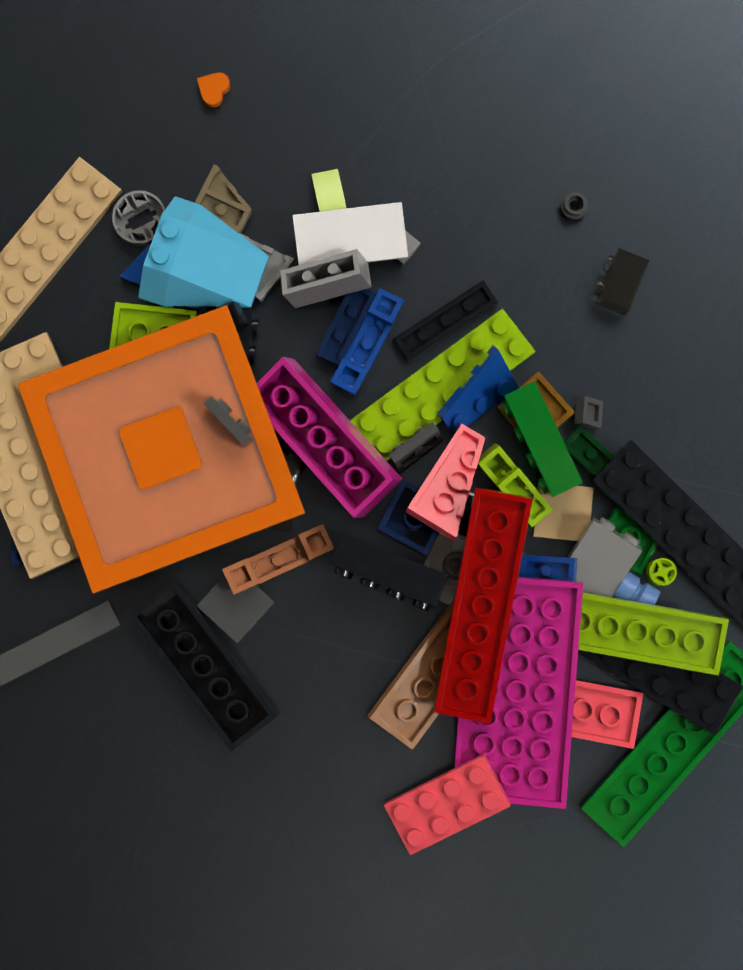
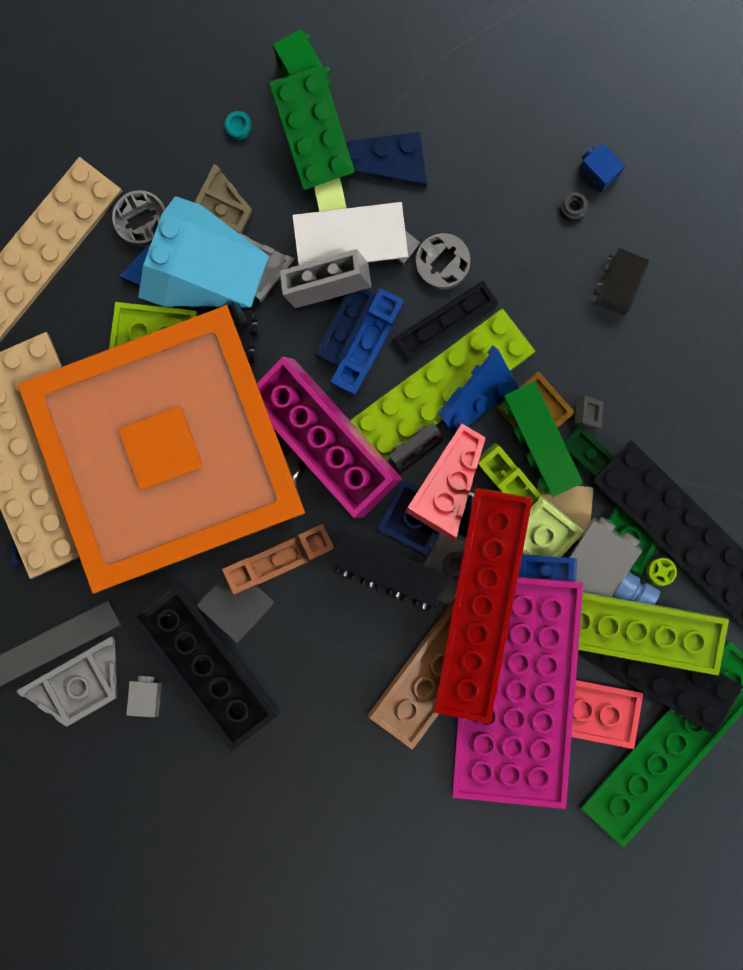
orange tile [197,72,230,108] -> none
dark grey plate [203,396,253,448] -> none
coral plate [384,753,511,855] -> none
none -> light grey wing [17,636,118,727]
none -> light grey brick [126,676,162,718]
none -> teal tile [224,111,252,140]
none -> green plate [268,65,355,190]
none -> green container [273,29,332,90]
none -> dark blue wing [346,132,427,187]
none -> light grey piece [416,233,470,290]
none -> yellowish green tile [523,496,584,557]
none -> blue brick [580,143,625,192]

